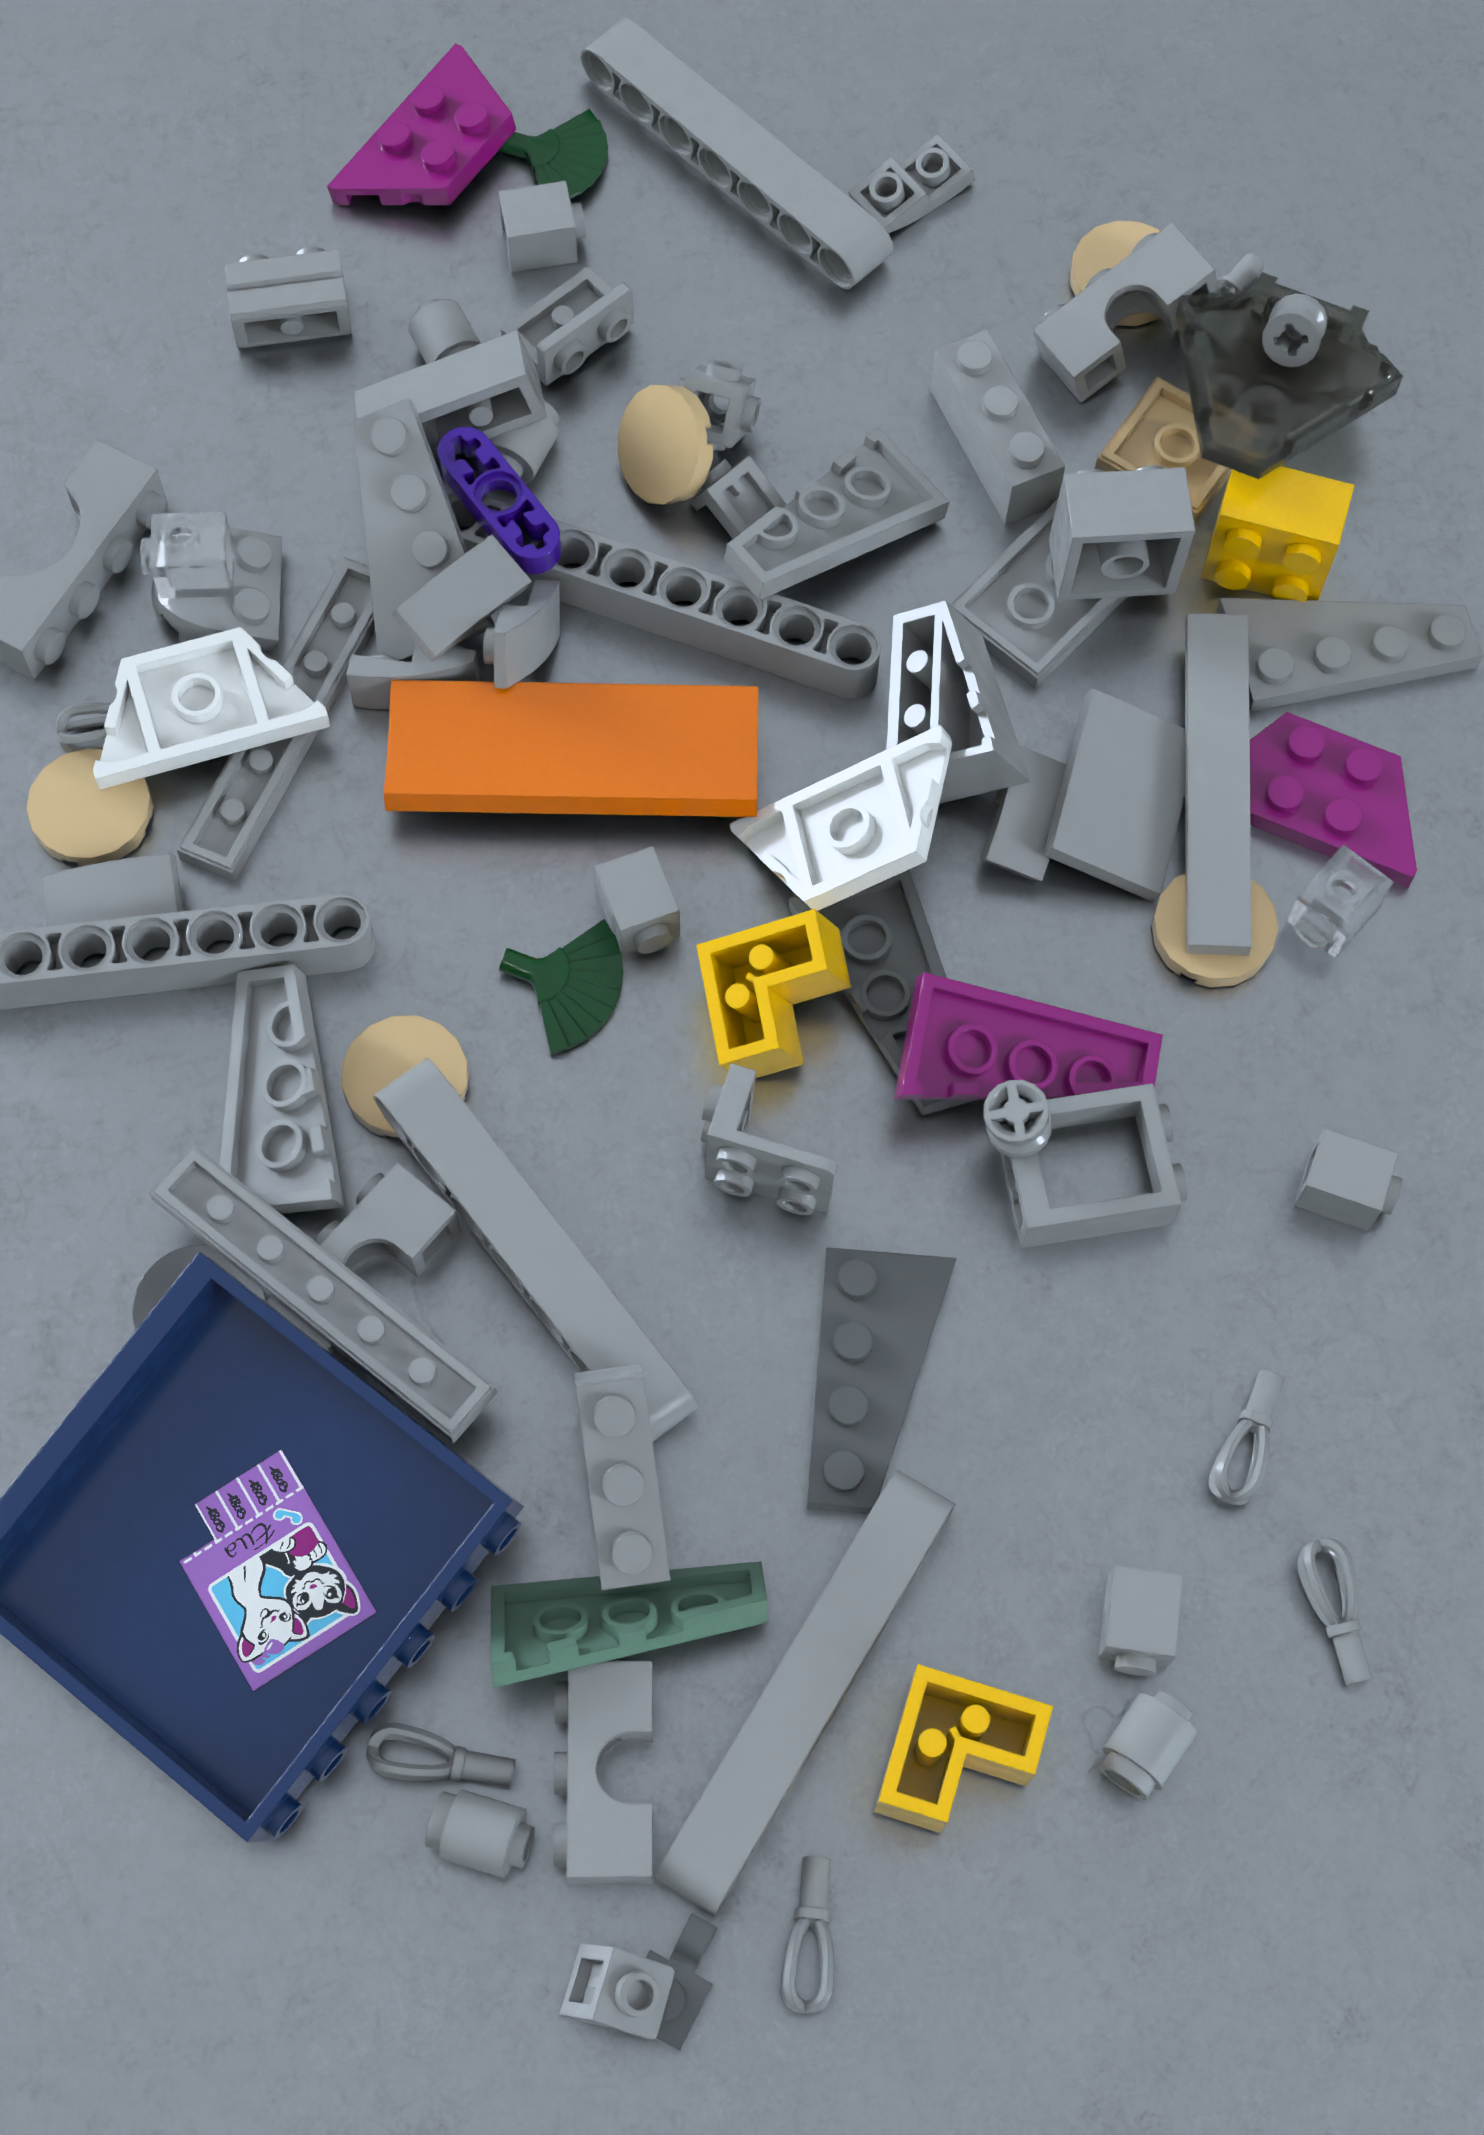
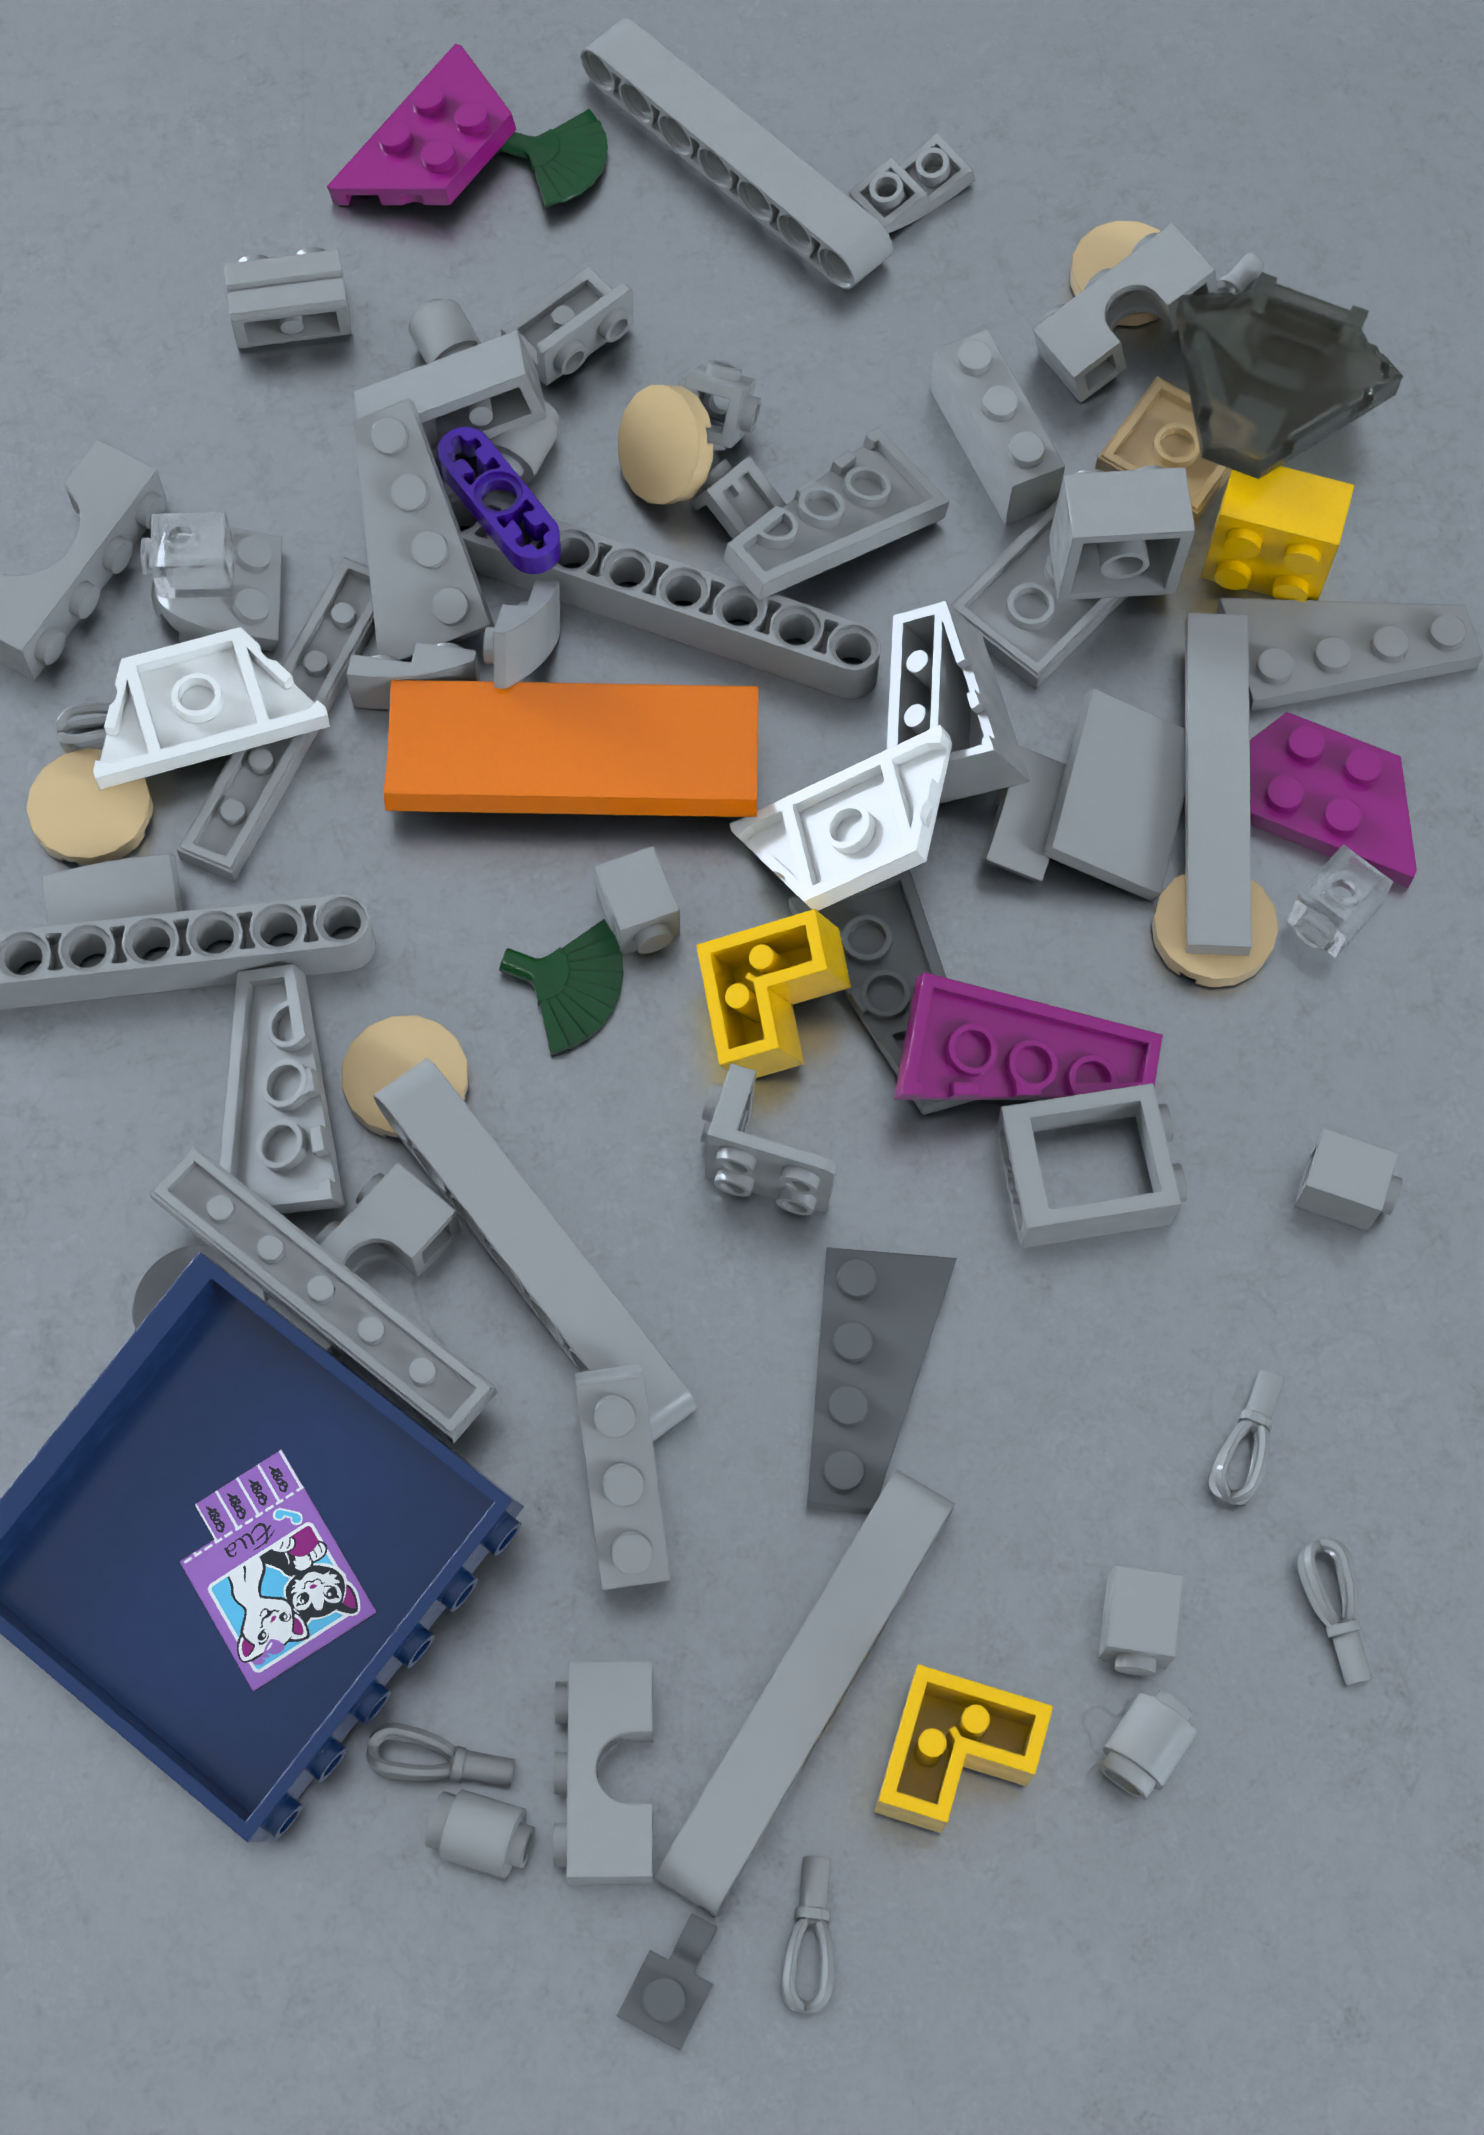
light grey slope [392,535,532,662] -> none
sand green wing [491,1561,769,1688] -> none
light grey brick [498,181,586,273] -> none
light grey bracket [559,1943,675,2039] -> none
light grey wheel [984,1080,1051,1158] -> none
light grey wheel [1262,293,1328,367] -> none

